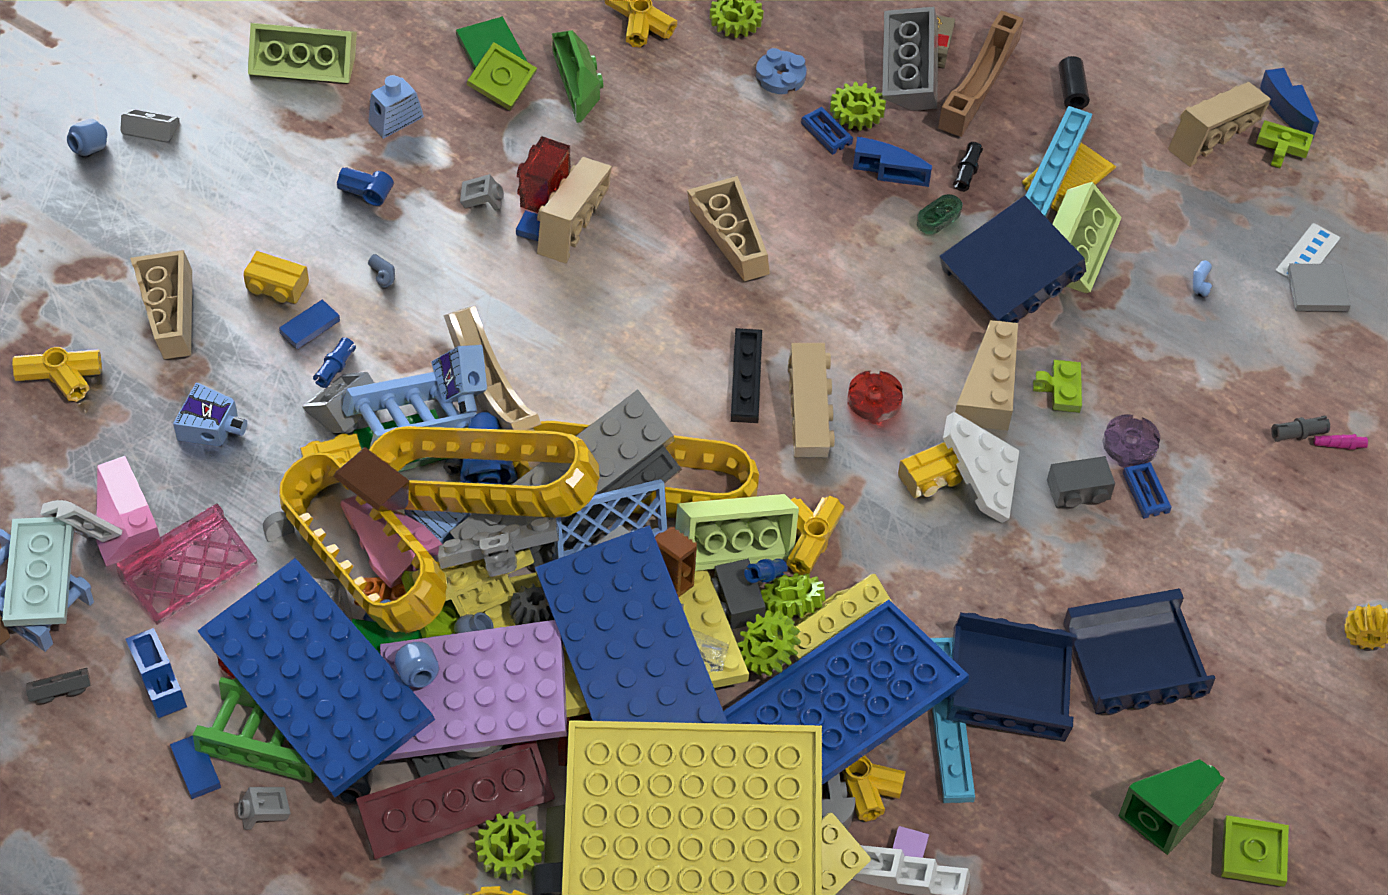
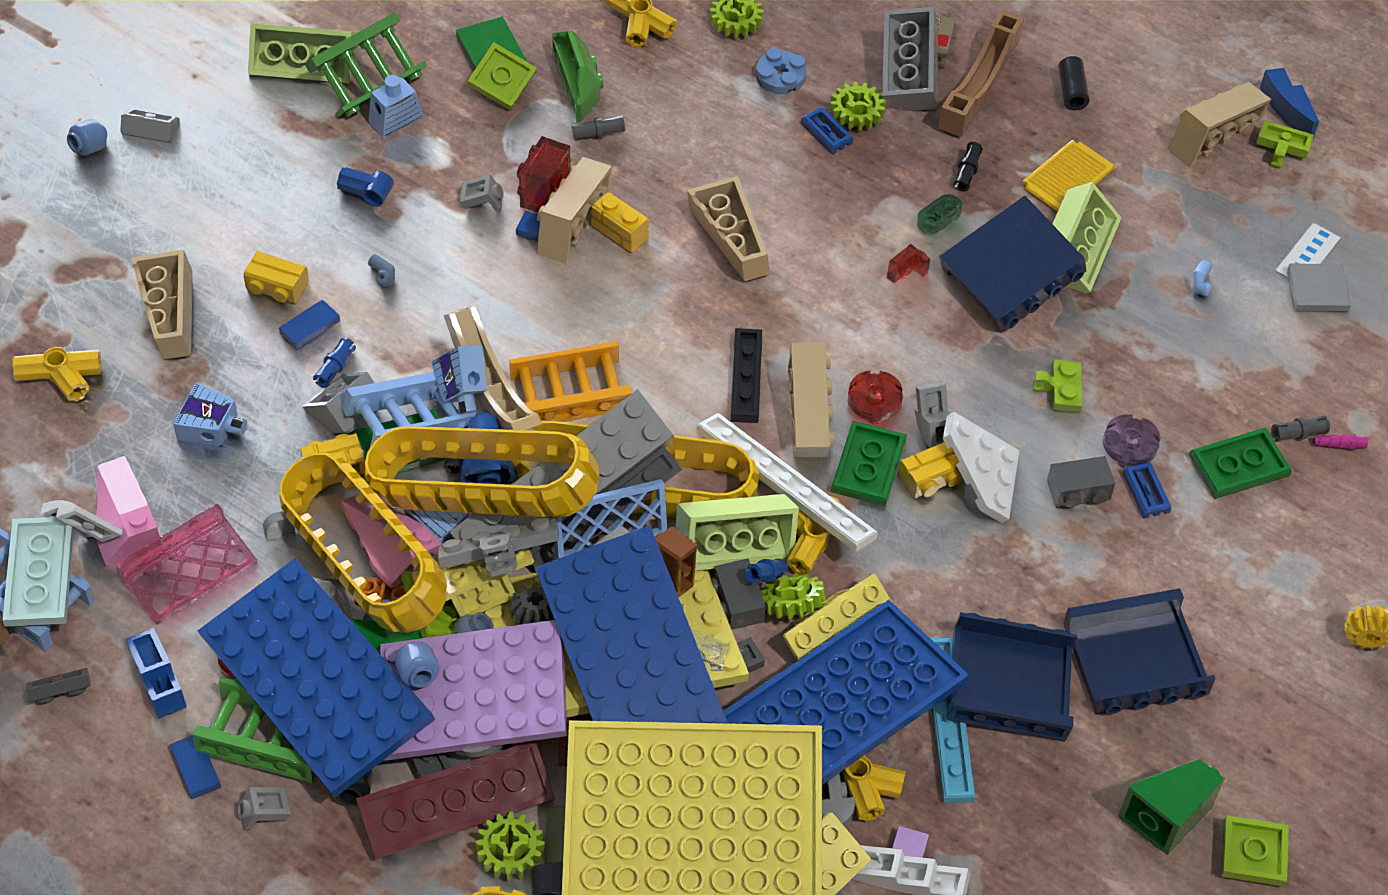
reddish brown slope [333,447,409,511] -> none
lime gear [737,610,801,676] -> none
blue slope [853,137,932,187] -> none
tan wedge [955,320,1018,431] -> none
medium azure plate [1025,106,1093,217] -> none
none -> bright green fence [305,12,427,118]
none -> light orange fence [509,341,632,422]
none -> dark grey pin [572,115,625,140]
none -> yellow brick [591,192,649,252]
none -> white tile [697,413,877,552]
none -> green tile [831,421,907,506]
none -> clear red bracket [886,244,930,284]
none -> light grey brick [915,381,951,448]
none -> green tile [1189,427,1292,499]

